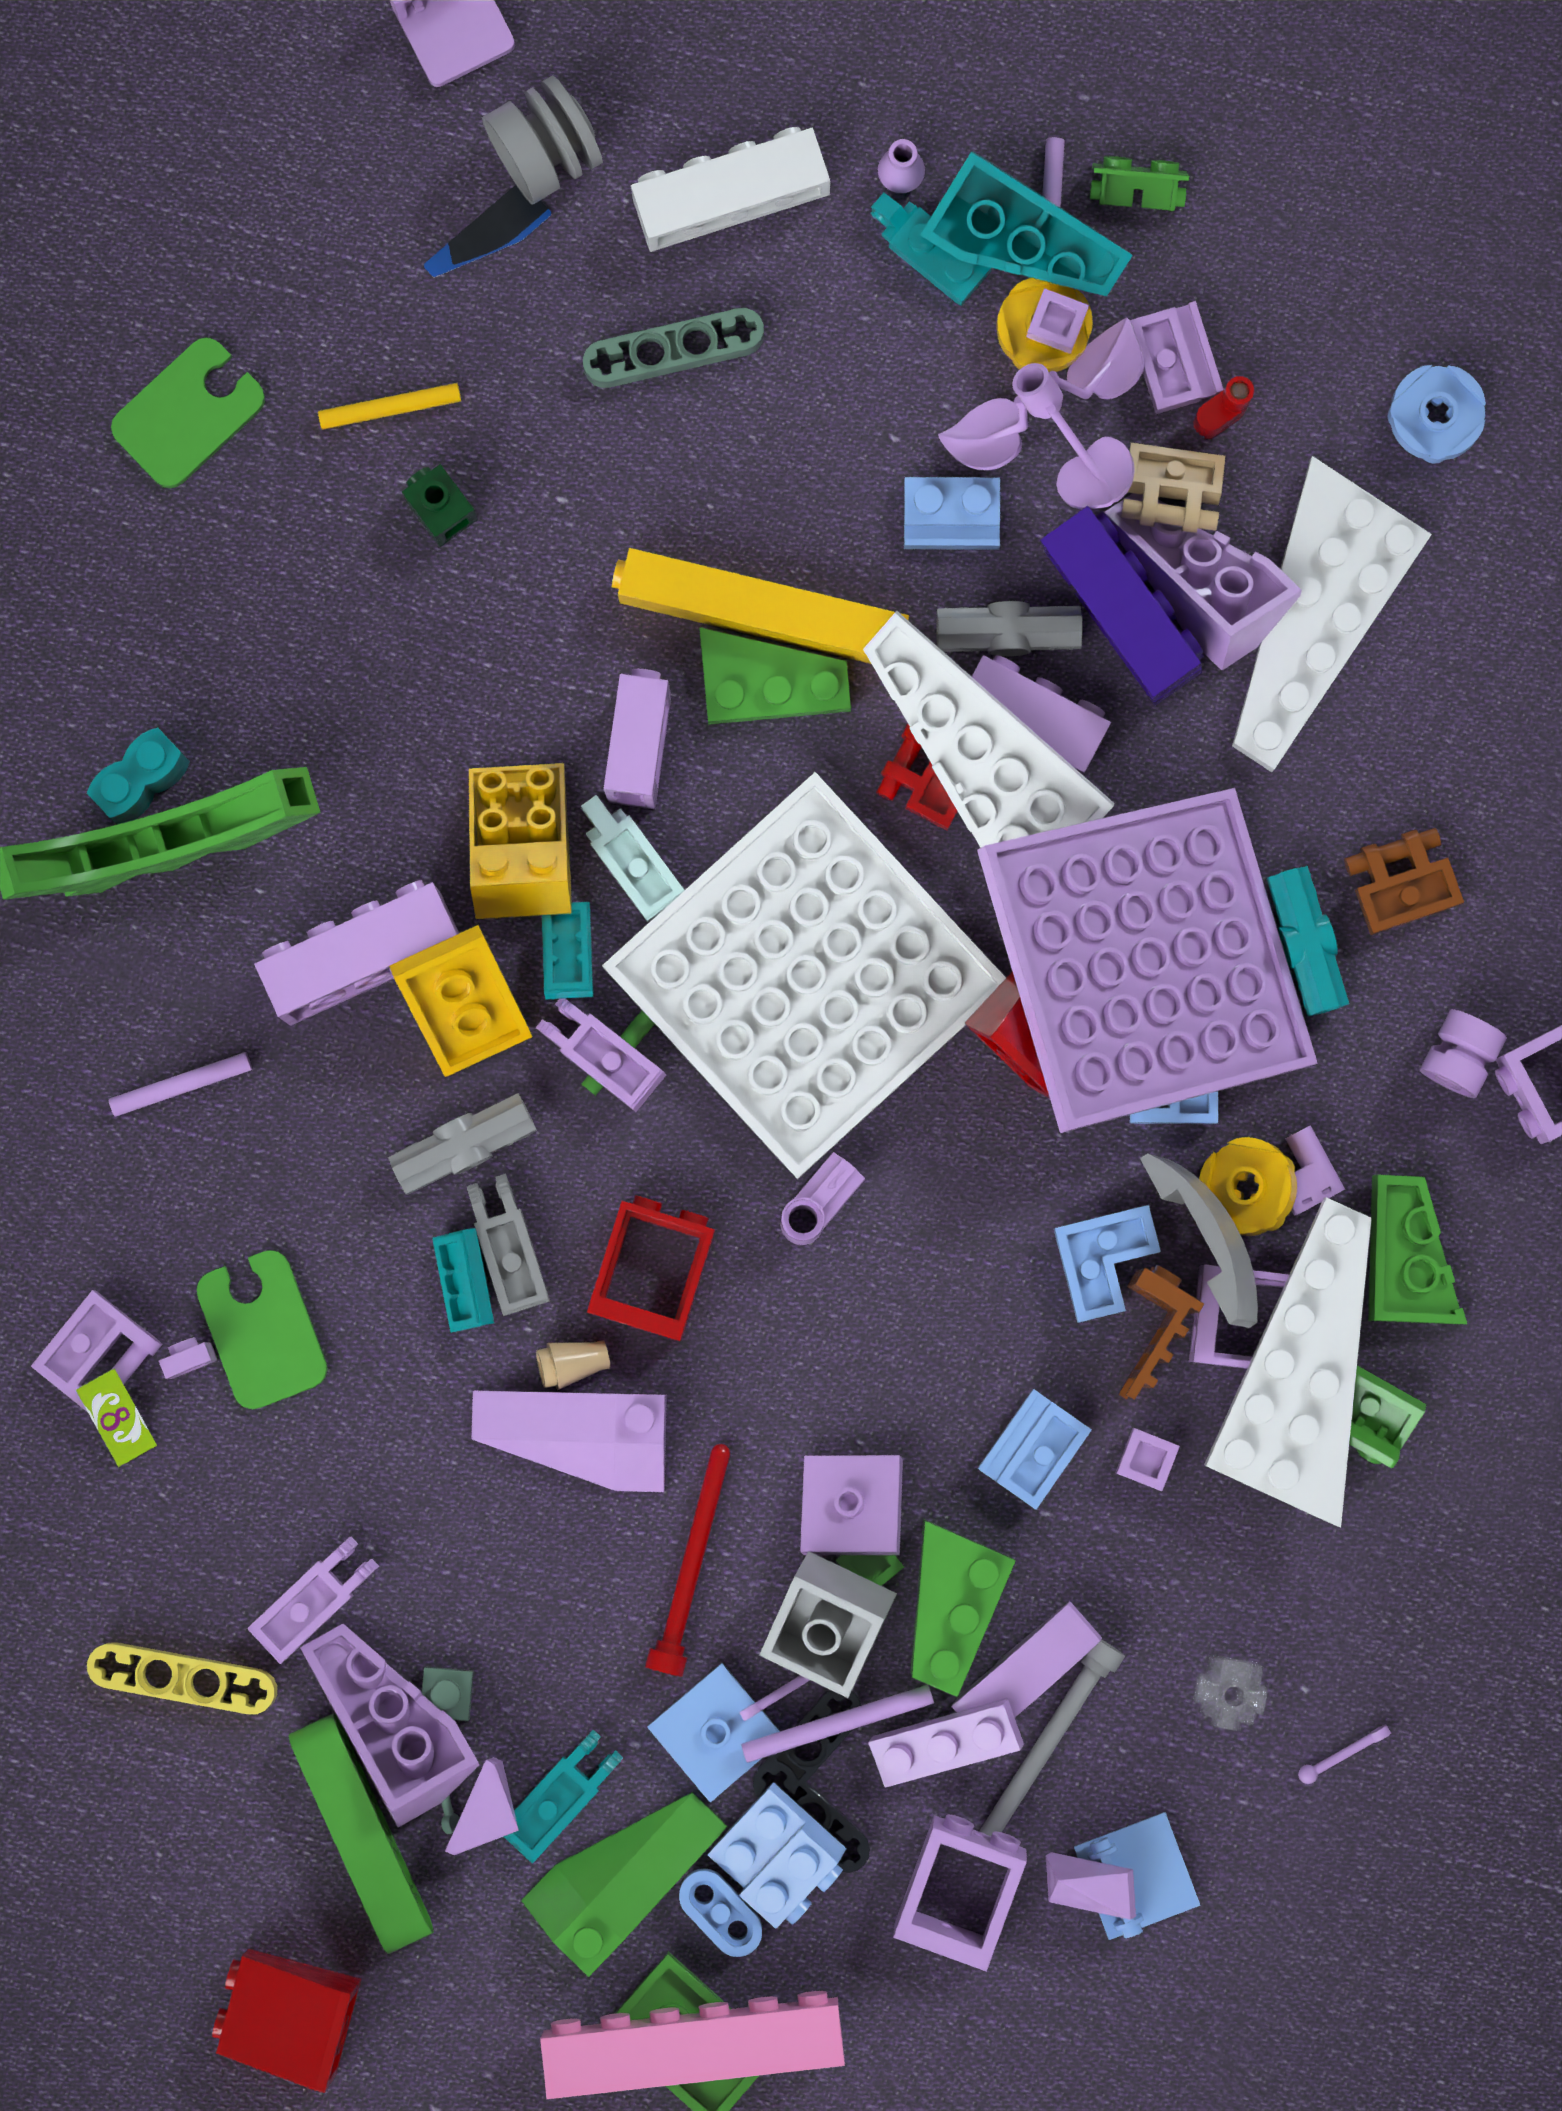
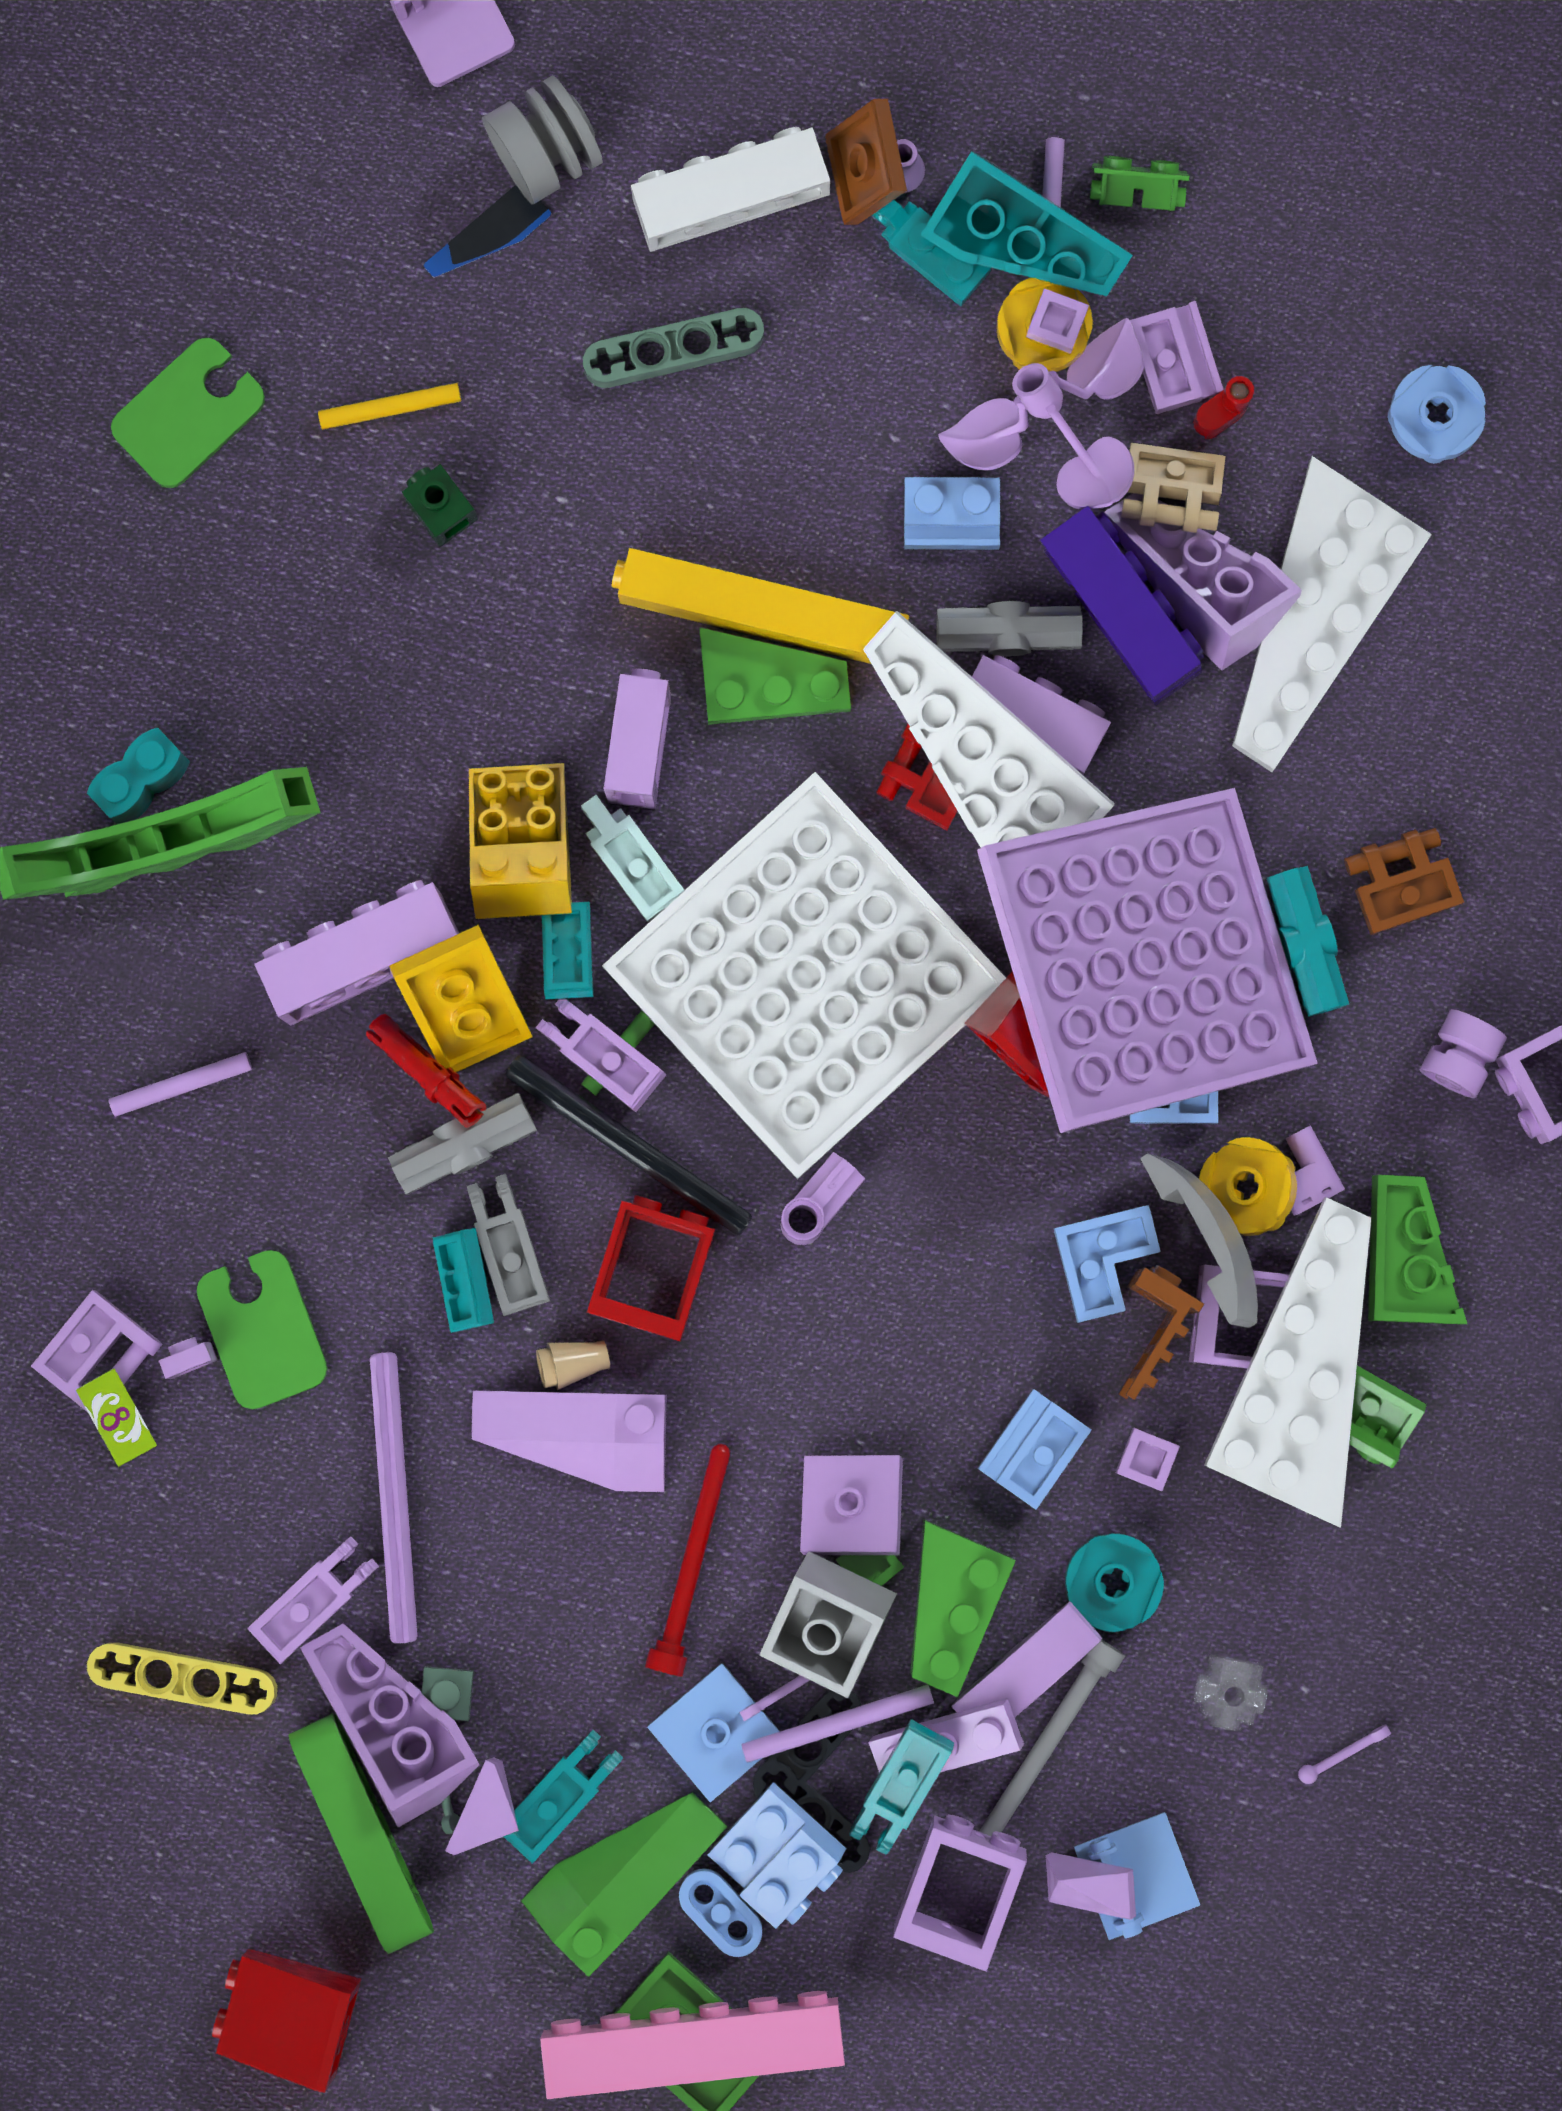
none -> red pin [366,1014,487,1128]
none -> lavender axle [370,1352,418,1643]
none -> black axle [505,1055,752,1235]
none -> dark orange tile [825,99,907,225]
none -> hinge [849,1719,954,1855]
none -> teal plate [1065,1533,1164,1632]

